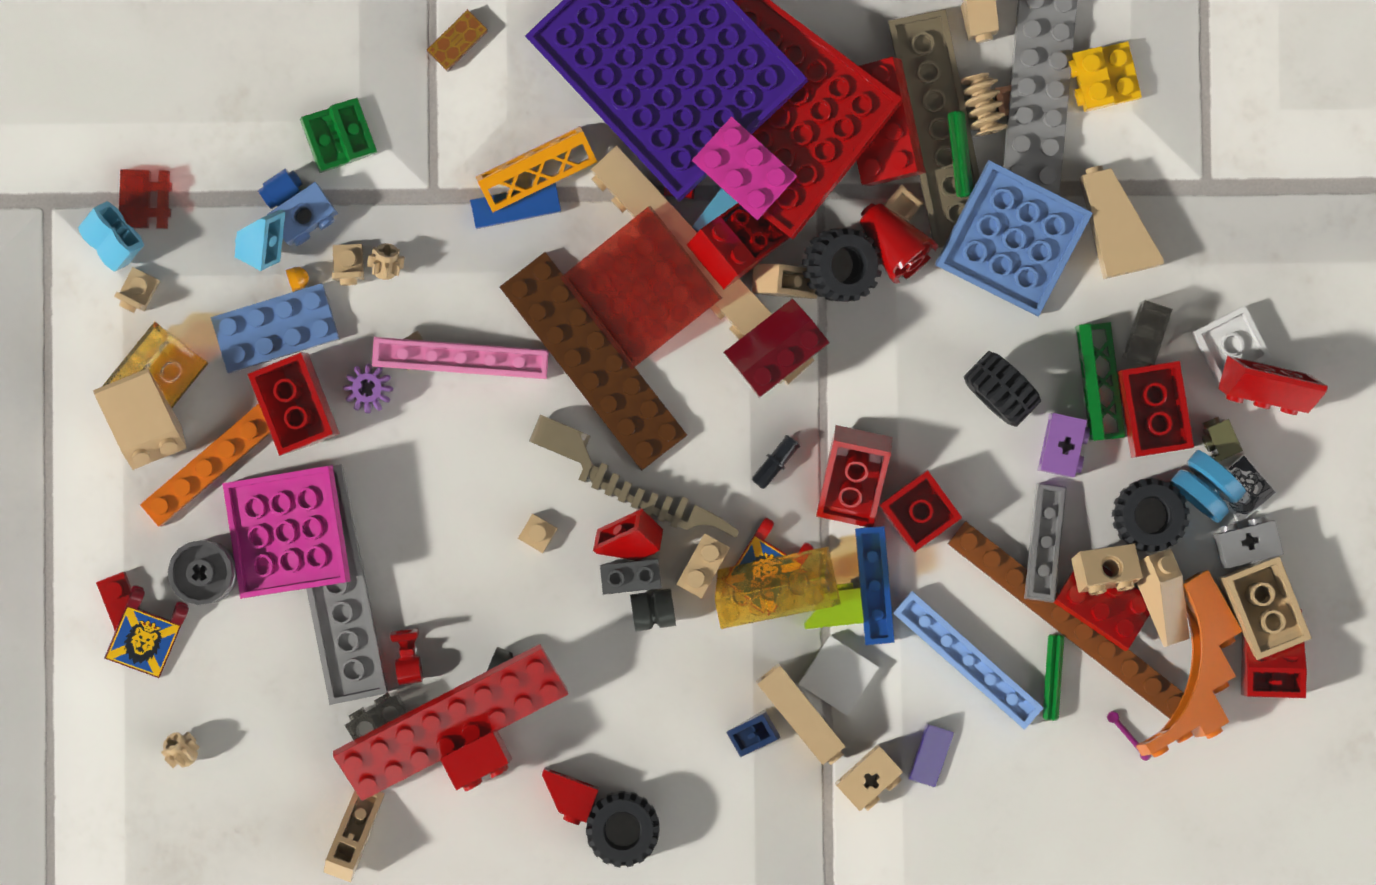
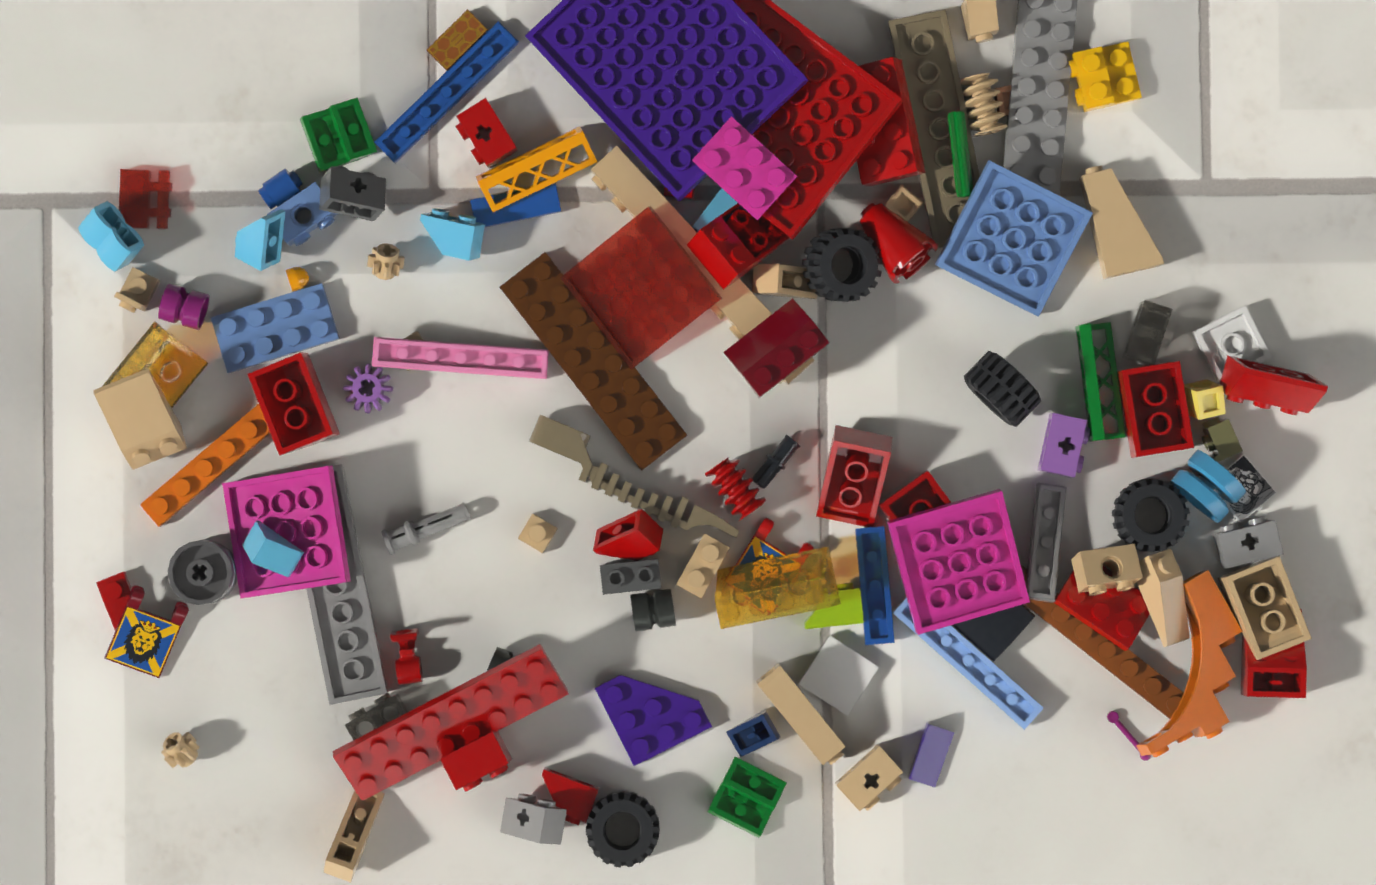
tan bracket [332,244,364,286] -> none
green axle [1043,634,1064,721] -> none
none -> magenta wheel [158,283,210,330]
none -> medium azure slope [242,520,304,577]
none -> dark grey brick [319,166,386,221]
none -> blue tile [374,21,519,164]
none -> light grey pin [381,502,471,555]
none -> medium azure slope [420,208,485,261]
none -> red brick [456,98,518,169]
none -> light grey brick [500,793,567,845]
none -> dark purple plate [595,675,712,766]
none -> red piece [705,457,766,521]
none -> green slope [707,757,787,838]
none -> dark pink plate [887,489,1030,635]
none -> black slope [953,604,1035,662]
none -> light yellow brick [1184,379,1226,420]

